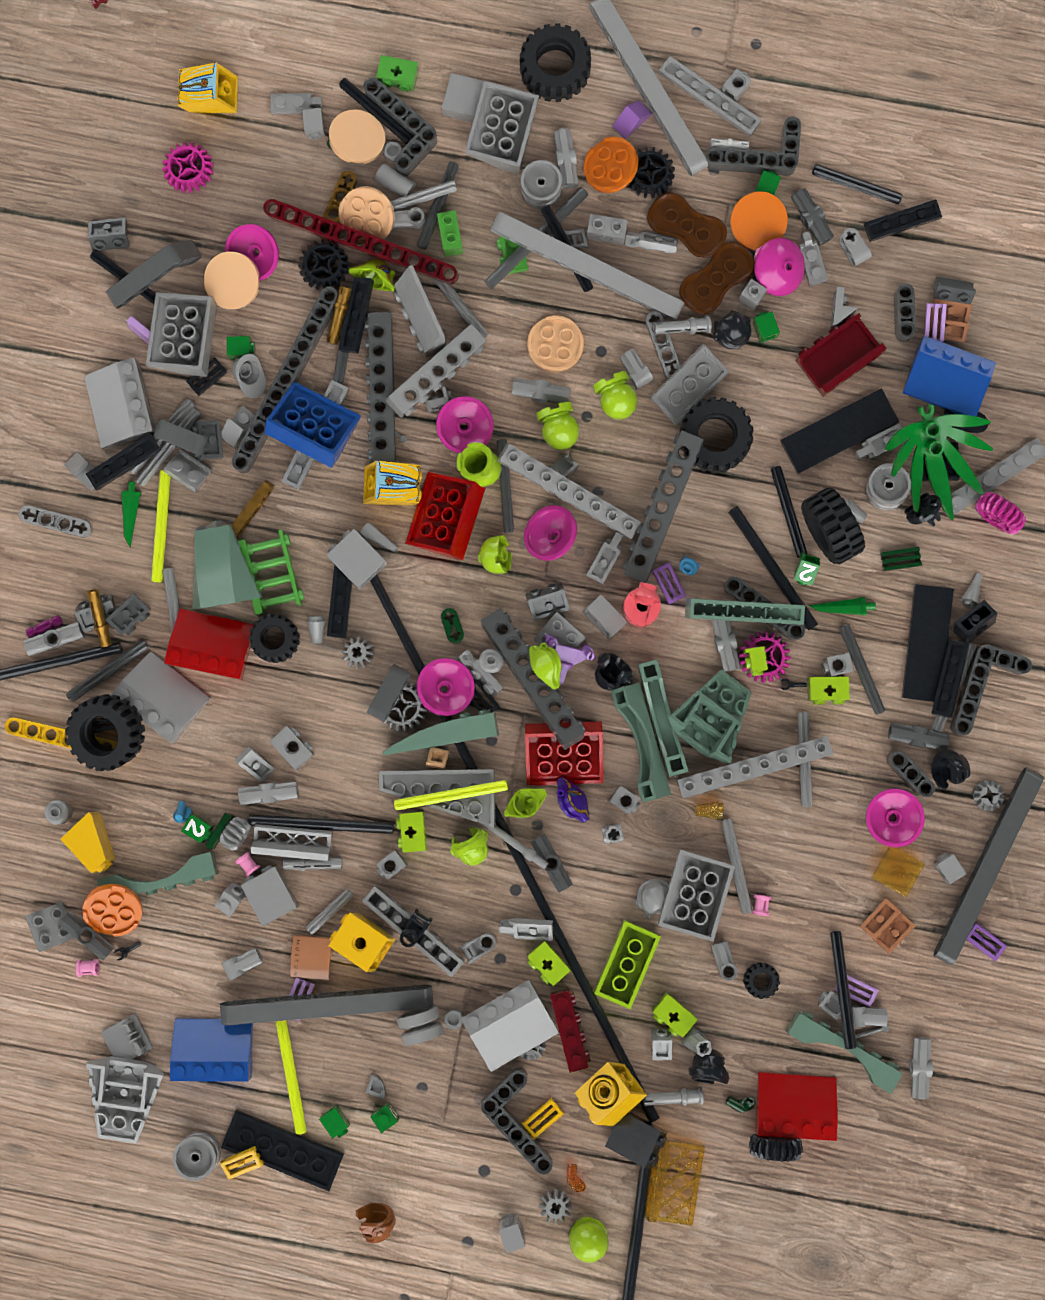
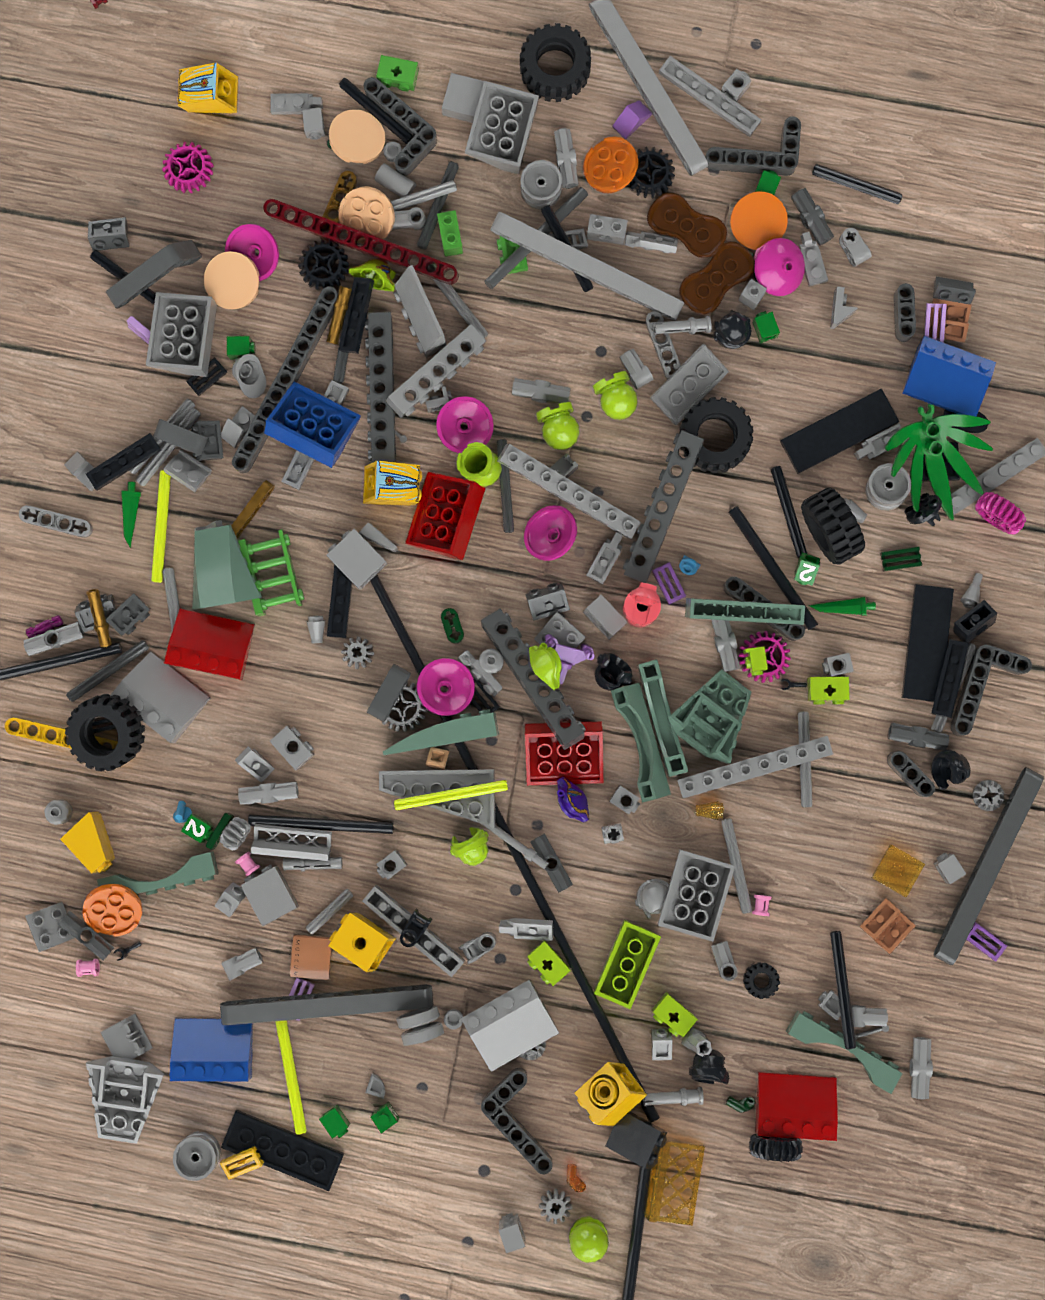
light grey slope [84,358,156,449] -> none
black tyre [249,614,300,663] -> none
dark orange helmet [356,1202,396,1243] -> none
lime brick [396,812,427,853] -> none
lime cylinder [478,535,512,574] -> none
lime hat [504,788,548,818] -> none
yellow tile [522,1097,564,1139] -> none
light nougat tile [527,315,584,373] -> none
dark red brick [550,988,591,1073] -> none
white pin [710,138,749,150] -> none
dark red panel [796,313,887,397] -> none
lavender tile [834,975,879,1008] -> none
dark grey axle [839,624,885,715] -> none
black plate [864,199,942,242] -> none
dark pink dish [866,789,925,847] -> none

